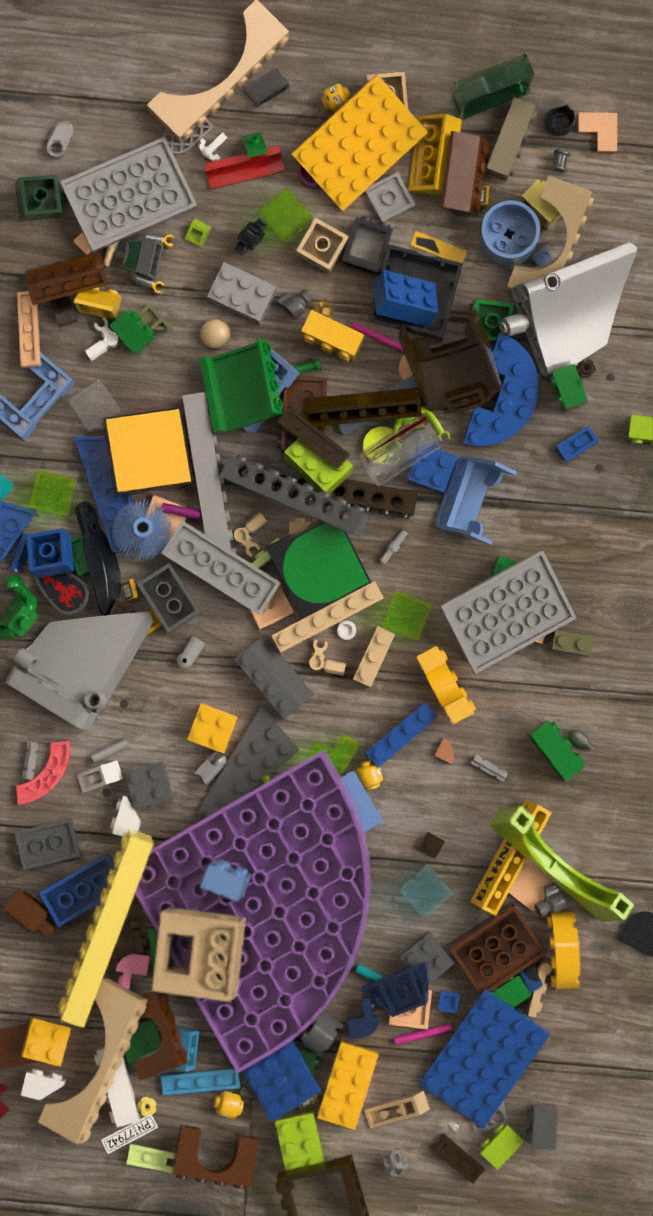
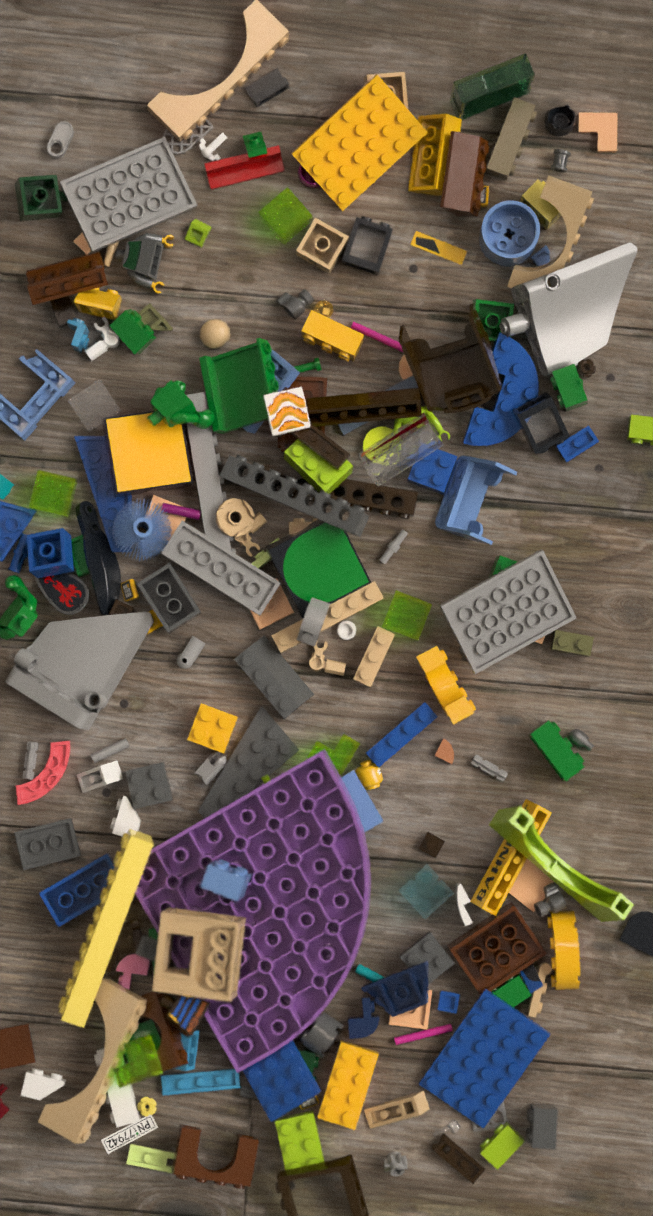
reddish brown hinge [4,888,56,937] -> none
light nougat tile [17,291,41,368] -> none
yellow brick [21,1017,71,1067] -> none
light grey brick [207,262,277,325] -> none
yellow head [213,1091,244,1119] -> none
black gear [234,217,268,256] -> none
yellow head [321,83,351,112] -> none
light grey tile [364,172,416,223] -> none
black tile [368,244,463,341] -> none
blue brick [373,270,439,327] -> none
none -> dark azure bracket [67,318,90,353]
none -> clear neon green brick [113,1036,163,1088]
none -> dark grey brick [136,934,158,961]
none -> green torso [147,380,215,429]
none -> torso [159,994,210,1039]
none -> tan tile [216,498,254,537]
none -> slope [263,387,311,436]
none -> light grey brick [297,597,330,647]
none -> white slope [455,883,473,926]
none -> black window [512,392,570,454]

